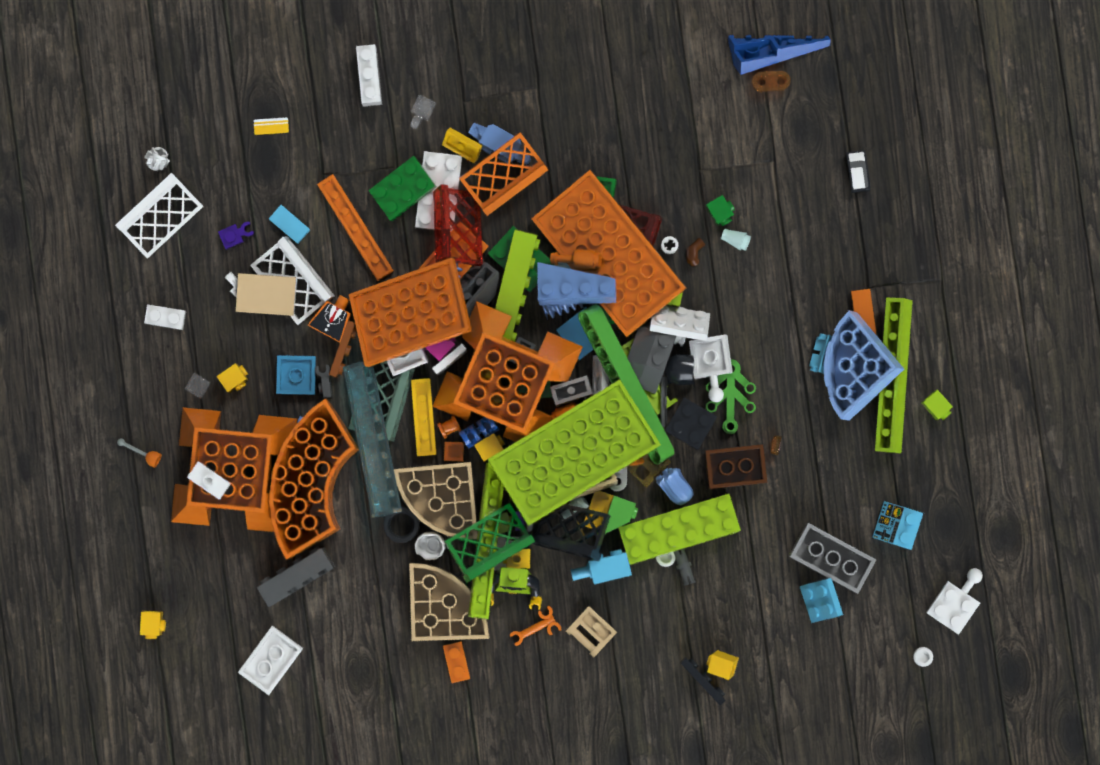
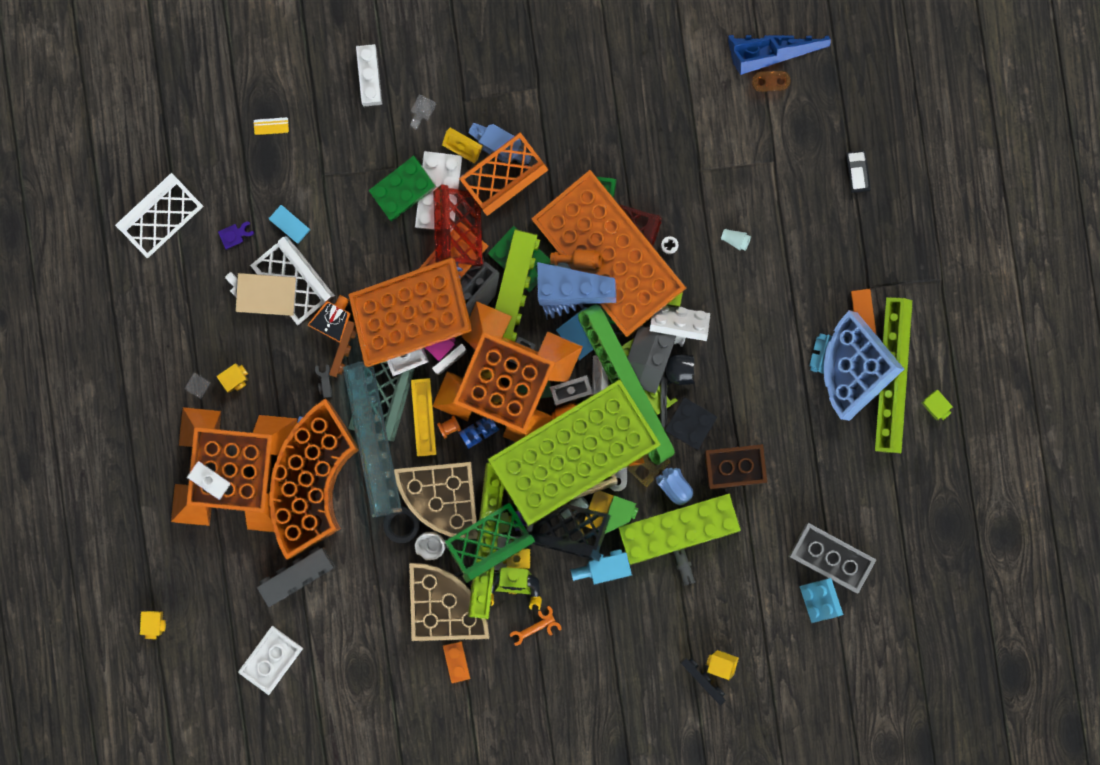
hinge [117,438,162,468] -> none
white gear [144,147,170,171] -> none
white plate [144,304,186,330] -> none
dark azure plate [276,355,316,395] -> none
orange tile [317,174,394,281] -> none
orange tile [444,442,464,461] -> none
yellow brick [474,433,505,462] -> none
tan plate [566,606,617,657] -> none
white tile [656,552,675,567] -> none
reddish brown arm [686,238,705,267] -> none
white plate [689,334,733,402] -> none
green brick [705,195,735,227] -> none
bright green plant [705,359,756,434] -> none
clear orange tile [771,435,782,455] -> none
medium azure slope [872,501,923,550] -> none
white tile [913,647,933,667] -> none
white plate [926,568,983,635] -> none

